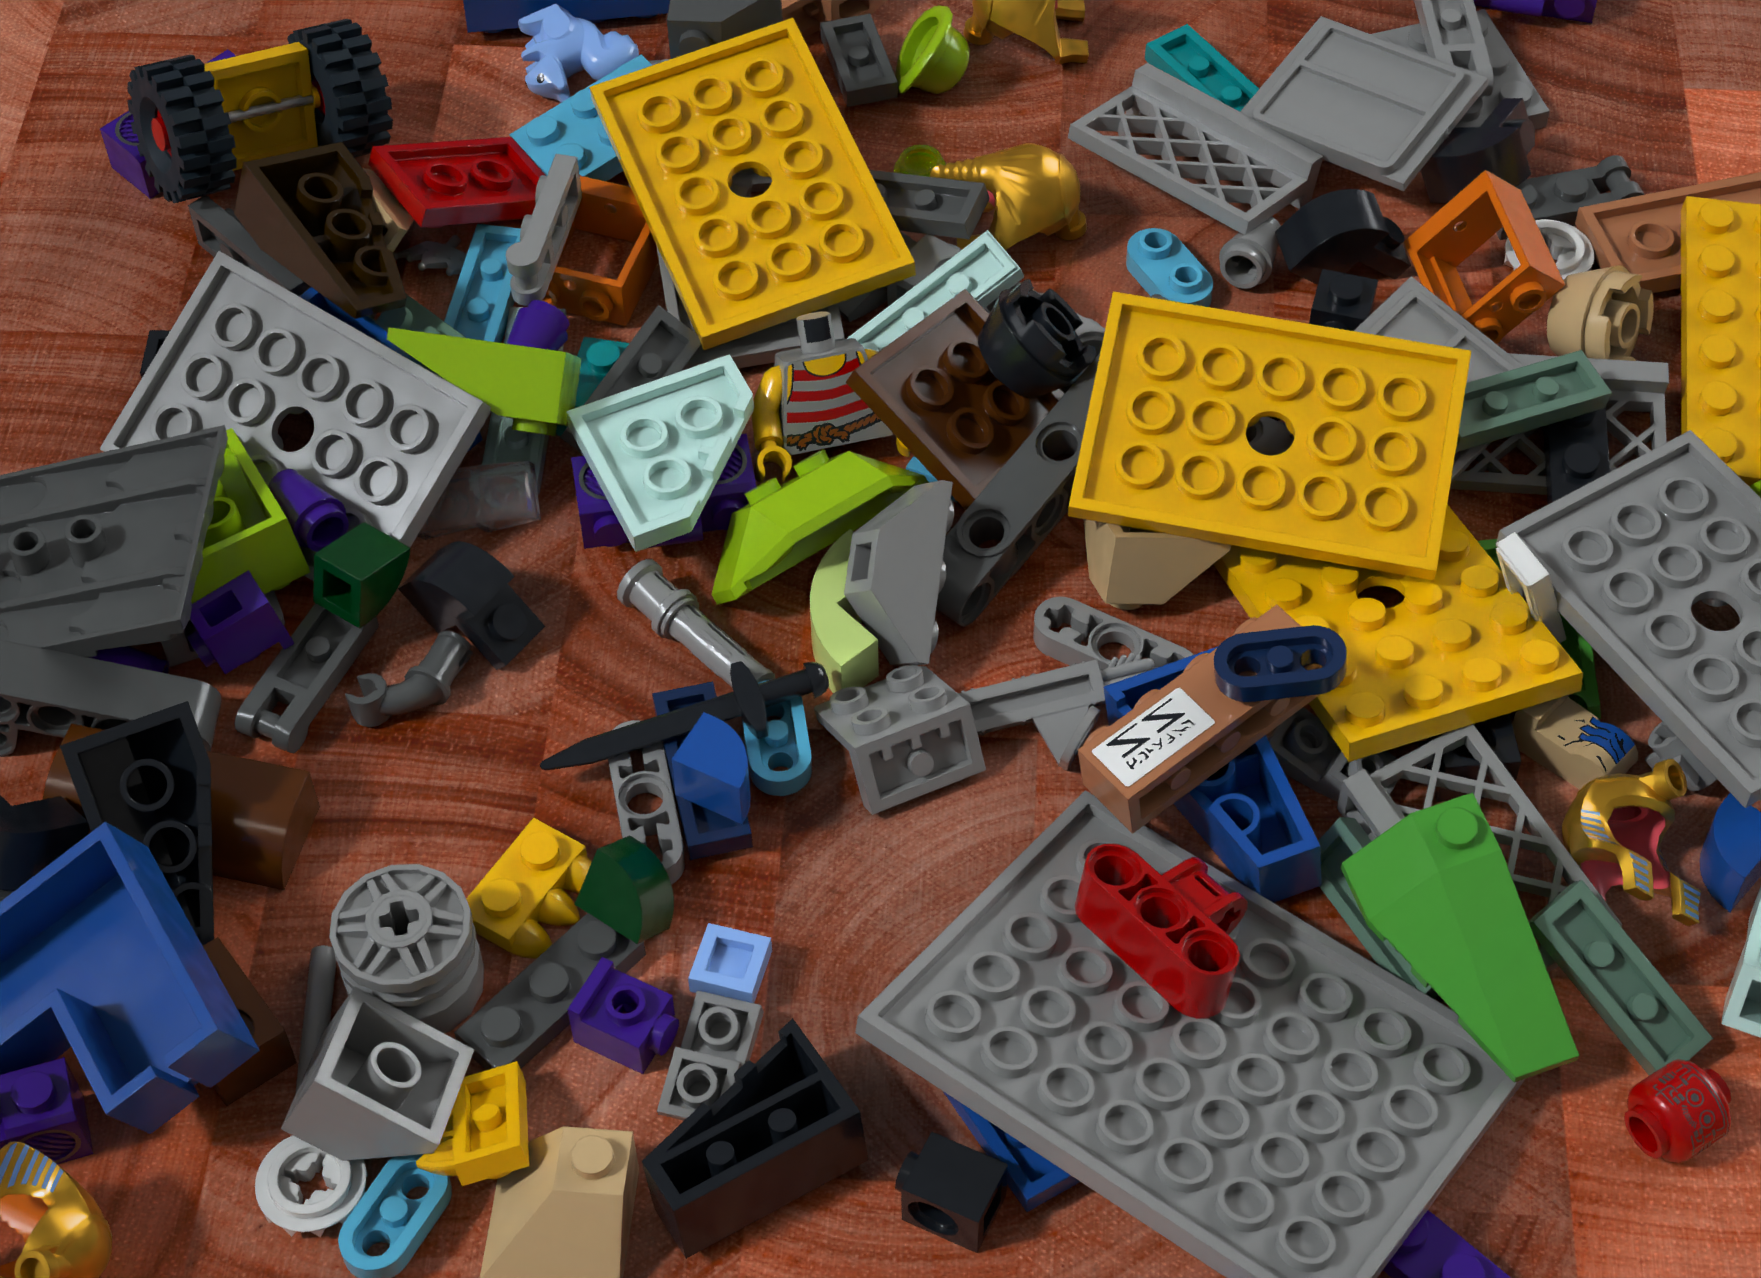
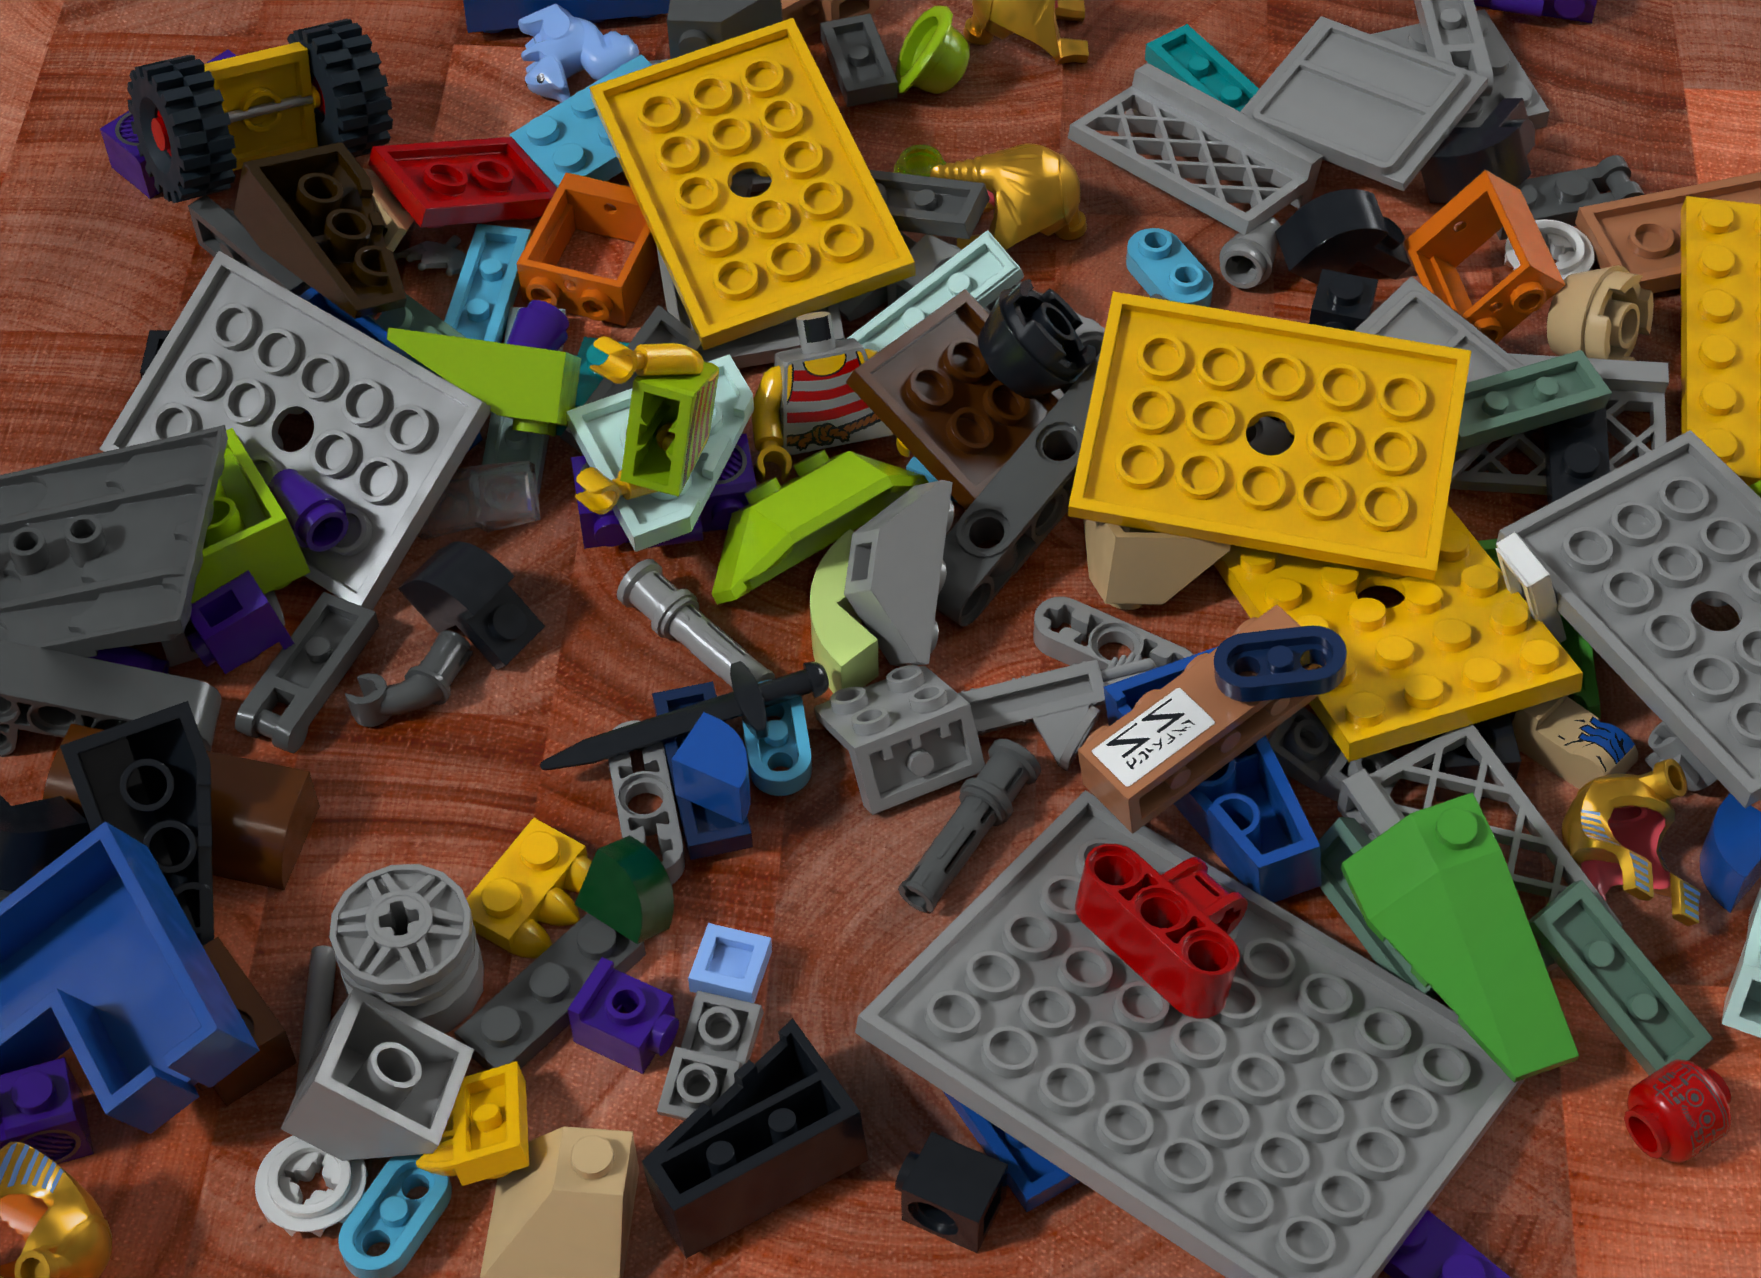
dark green brick [313,522,410,629] -> none
light grey plate [506,154,582,306] -> none
none -> torso [575,336,719,515]
none -> dark grey pin [898,739,1041,913]

